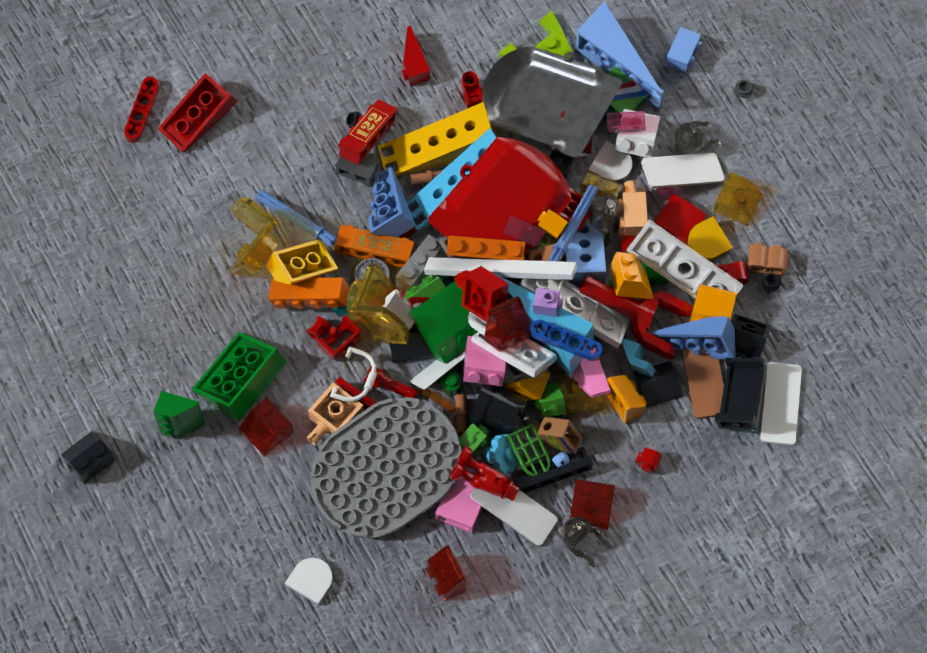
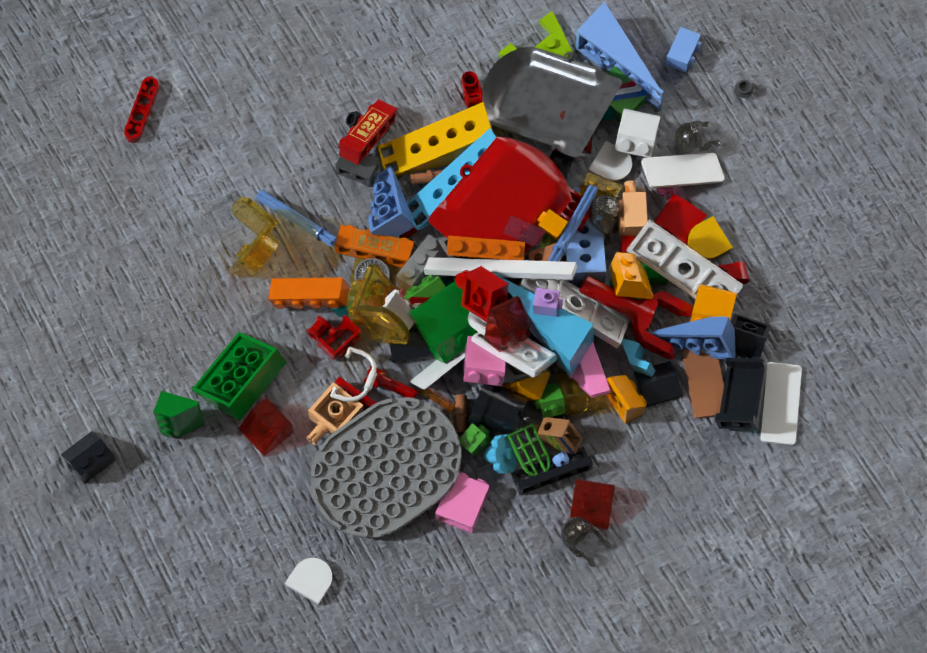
red slope [158,73,238,153] -> none
yellow slope [266,239,338,285] -> none
red slope [401,25,431,86] -> none
clear red slope [425,545,466,601] -> none
green plate [438,370,461,396] -> none
red piece [450,446,519,501] -> none
white piece [470,488,558,546] -> none
blue beam [530,320,602,361] -> none
clear pink plate [607,111,646,133] -> none
red plate [635,447,662,473] -> none
clear yellow slope [713,172,763,226] -> none
nougat brick [747,243,788,276] -> none
black plate [762,273,781,292] -> none

